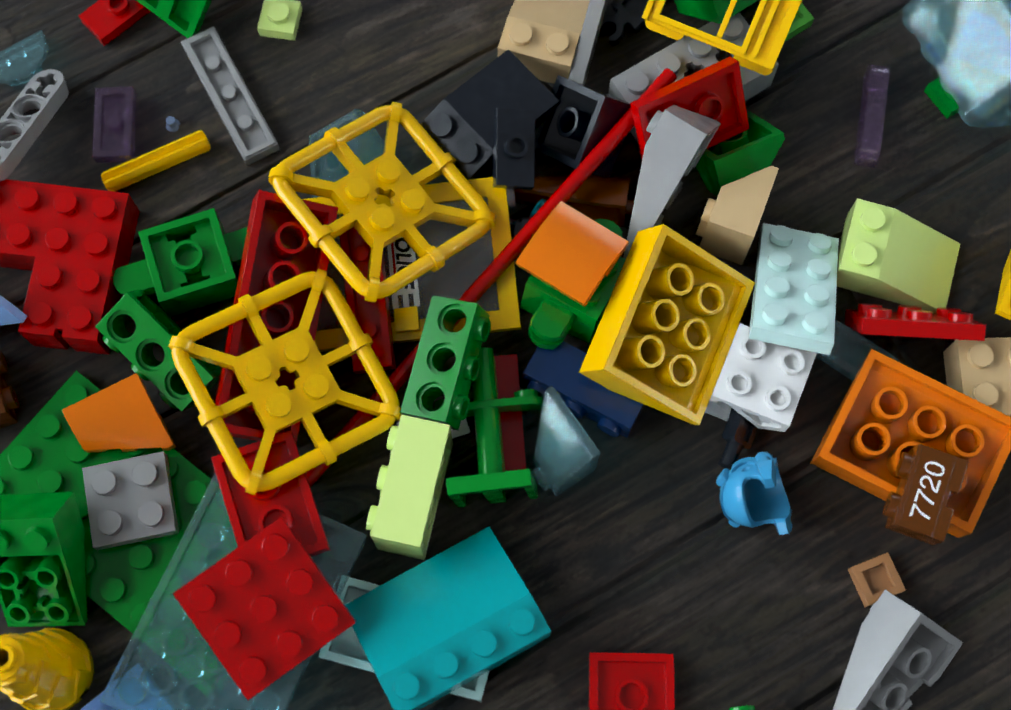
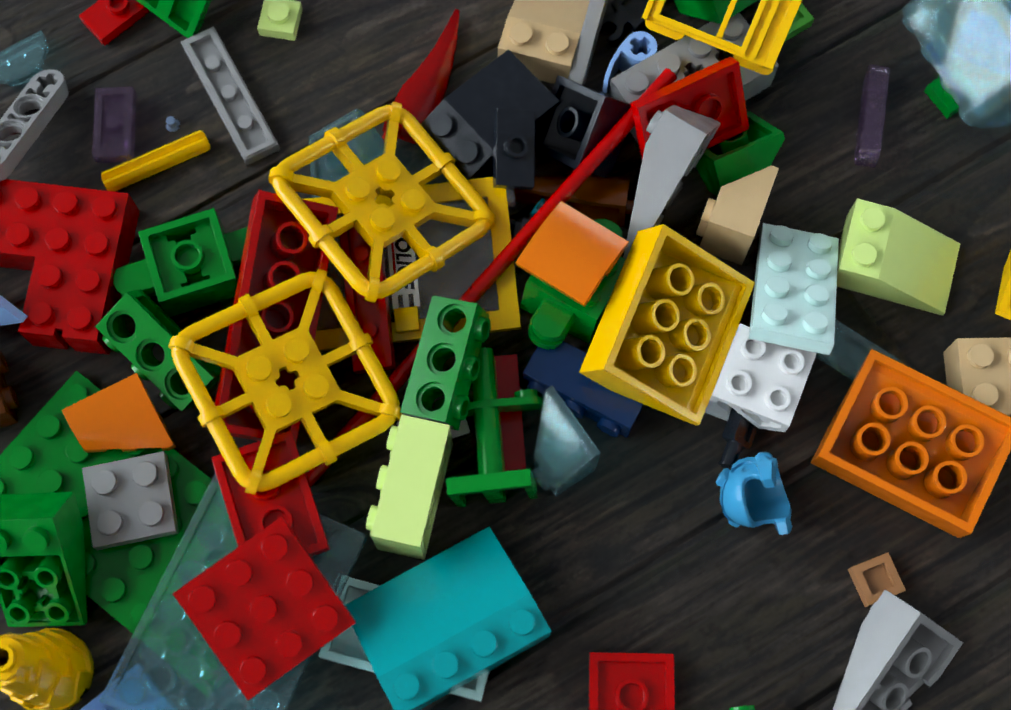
red plate [845,303,986,341] -> none
reddish brown brick [883,444,969,545] -> none
none -> red piece [380,8,460,145]
none -> light blue panel [602,31,657,94]

